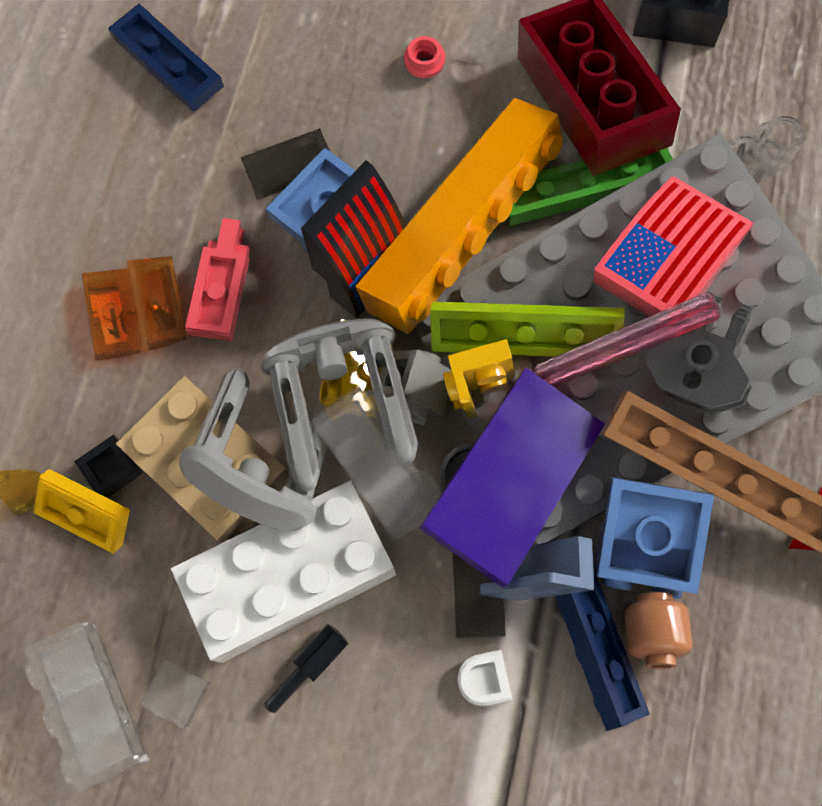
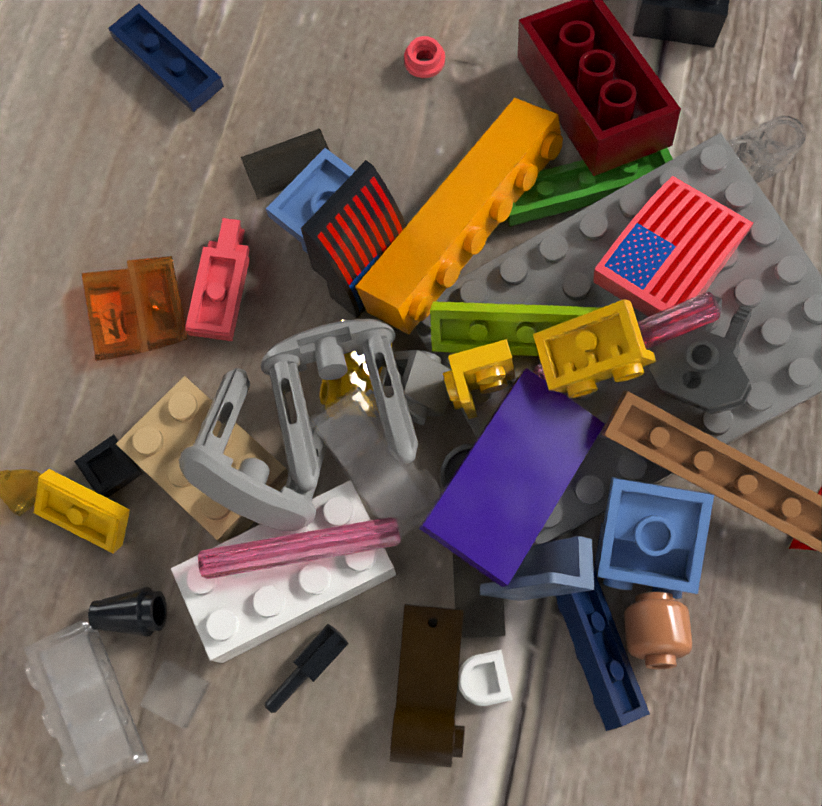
none -> black cone [88,587,167,637]
none -> clear pink axle [198,517,401,579]
none -> dark brown door [390,604,465,768]
none -> yellow bracket [533,299,656,398]

